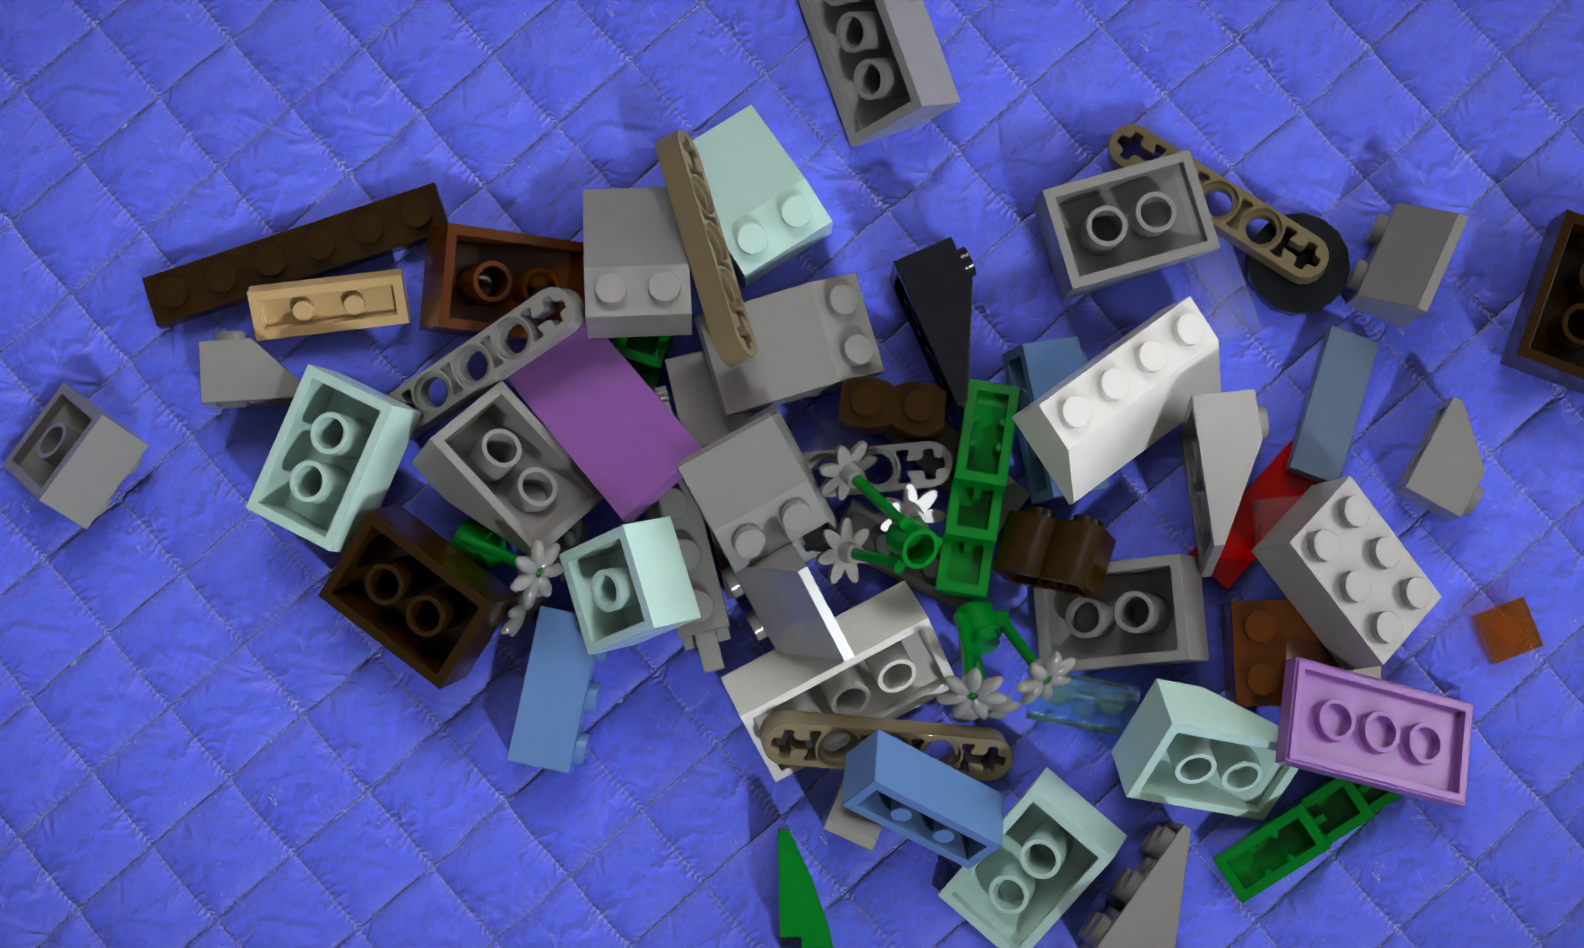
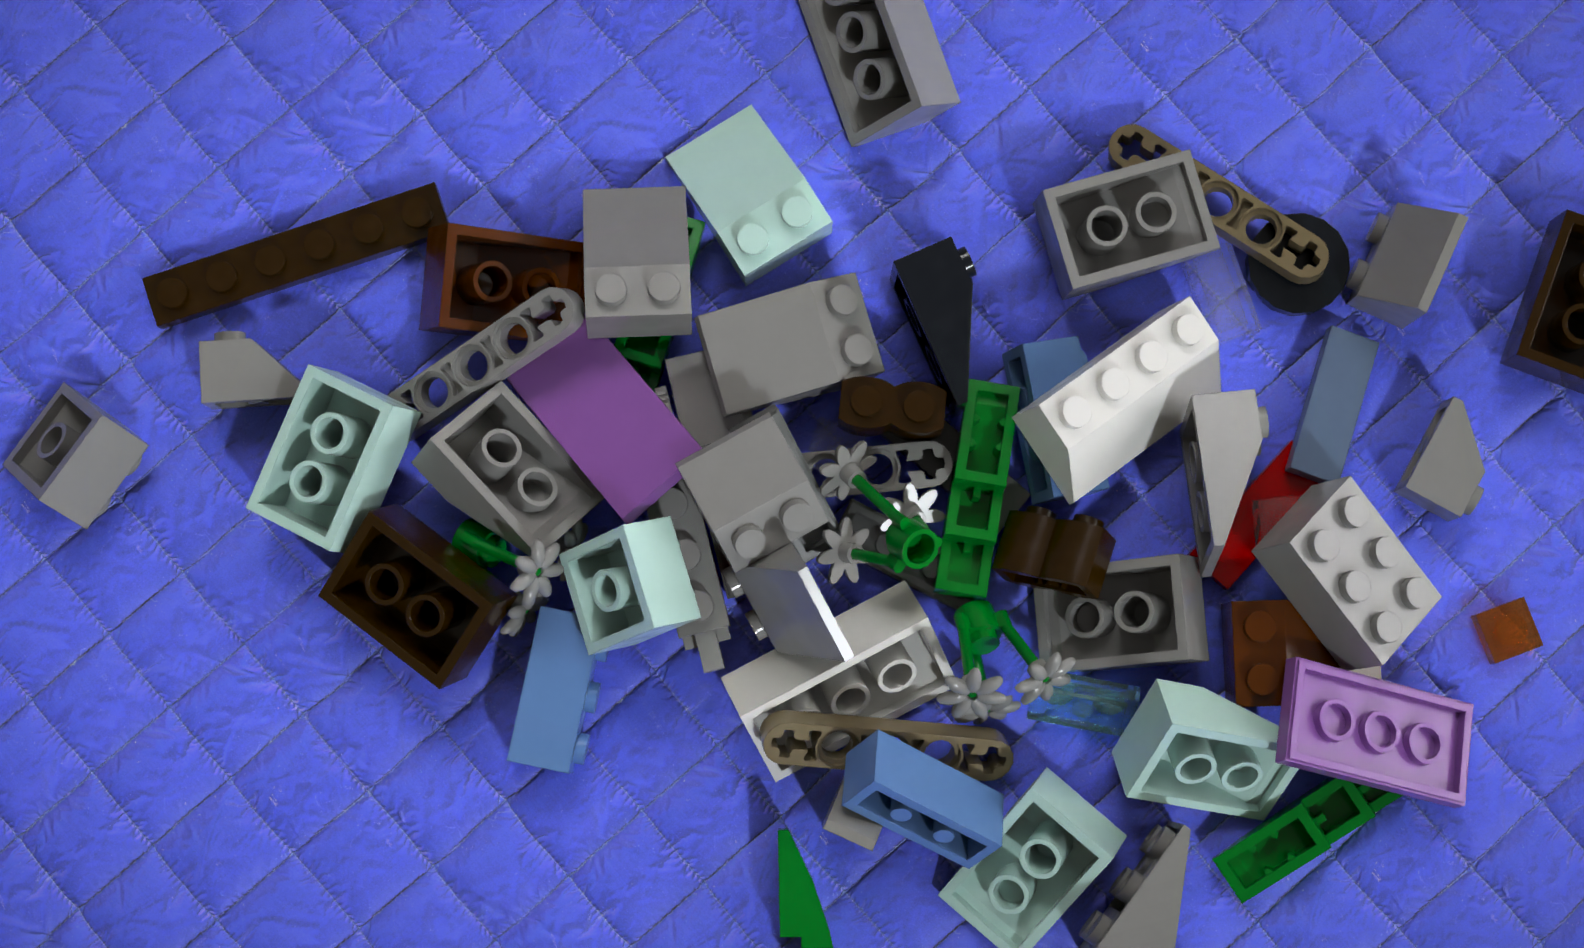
tan plate [247,268,411,341] -> none
dark tan beam [655,129,757,367] -> none

